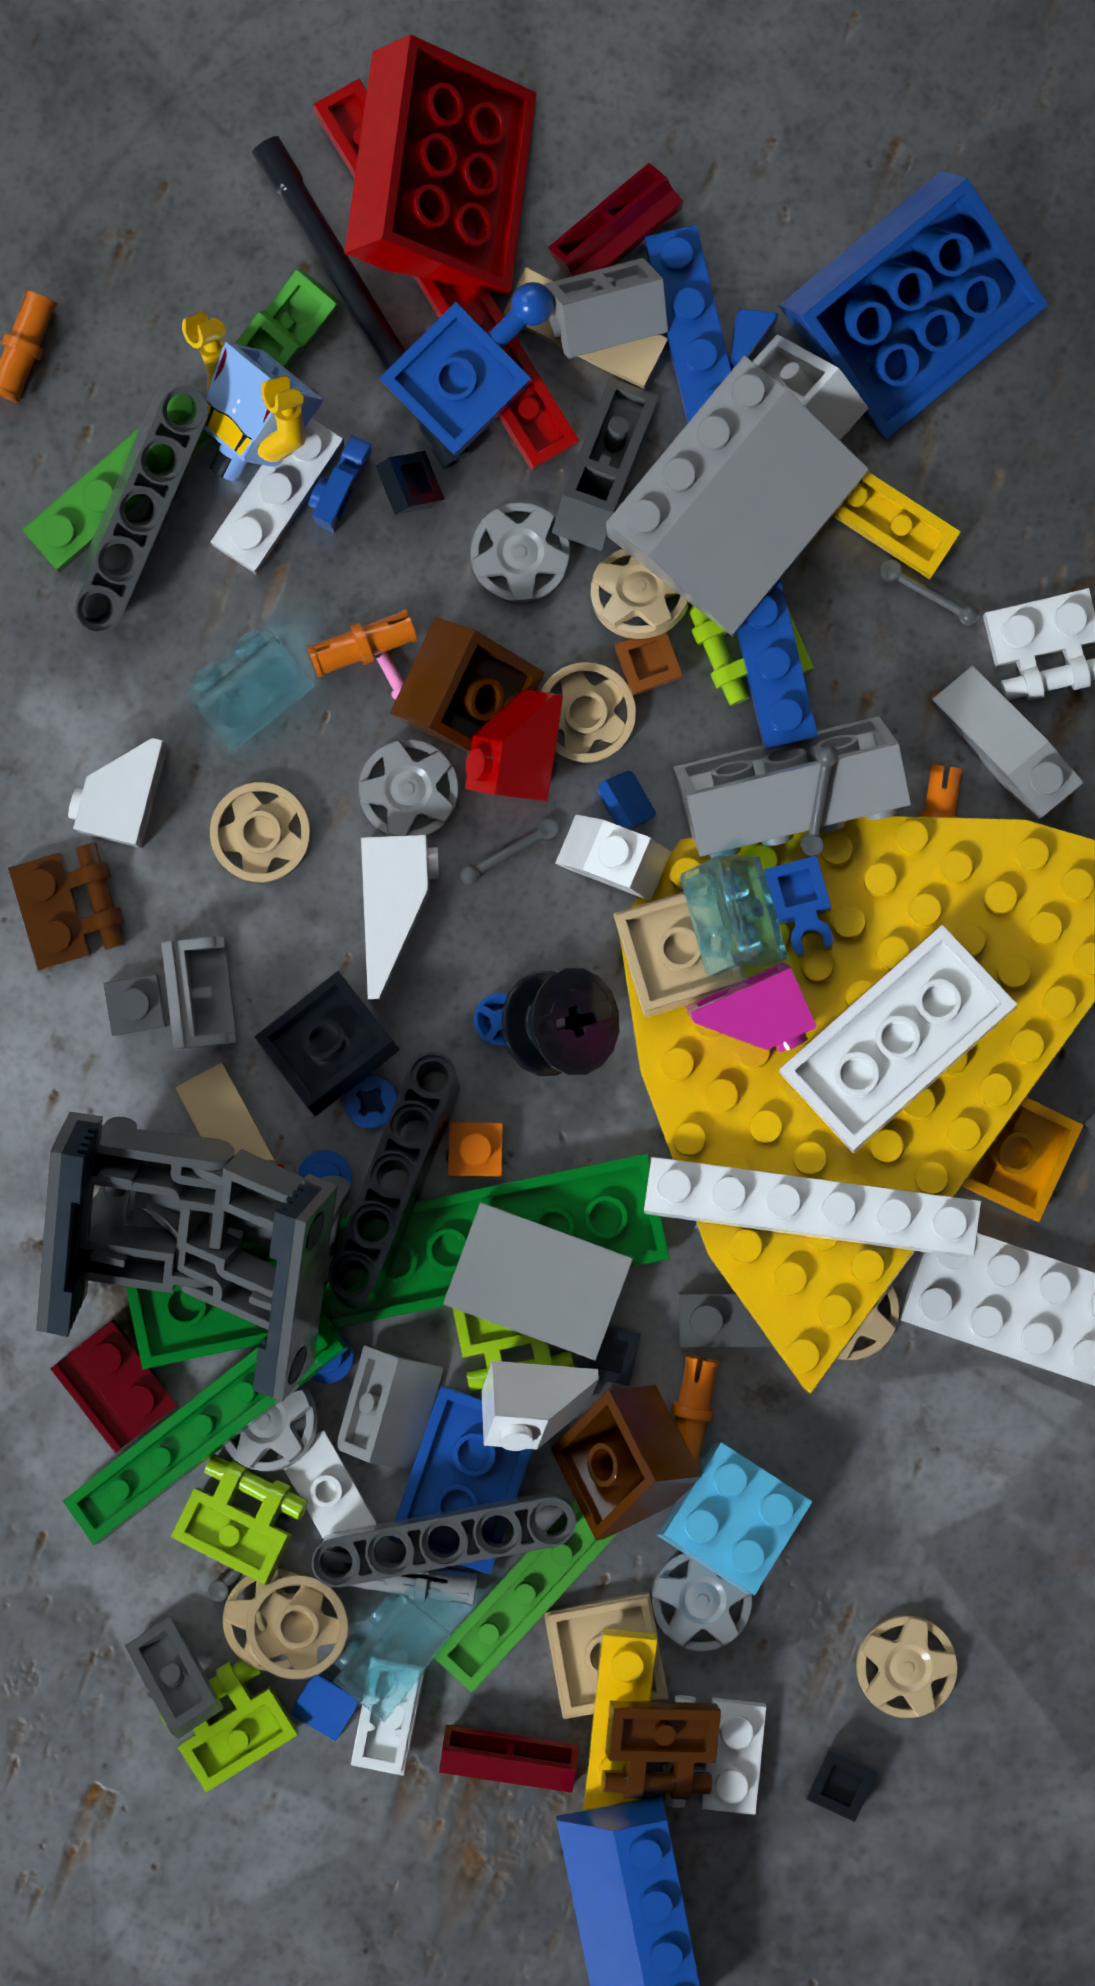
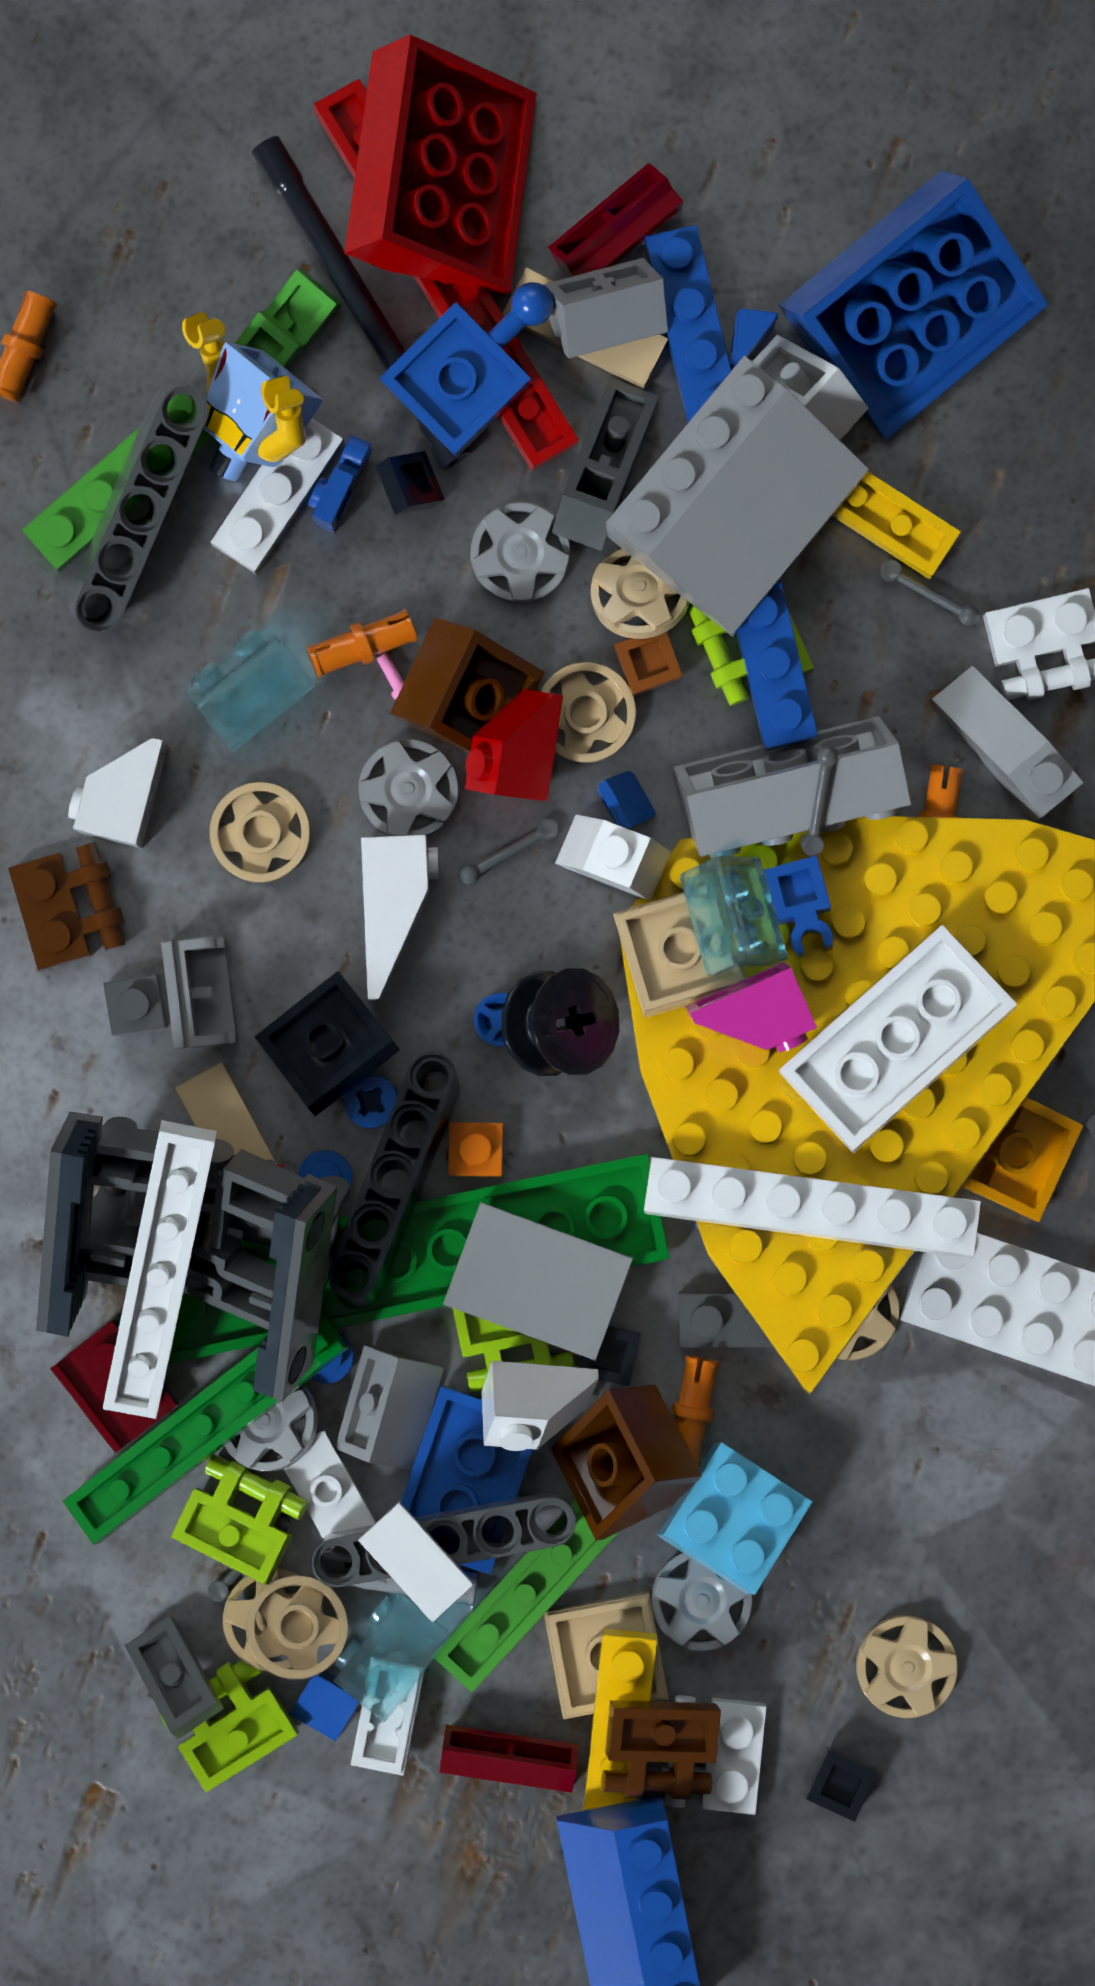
none -> white plate [103,1120,217,1419]
none -> white tile [358,1501,473,1622]

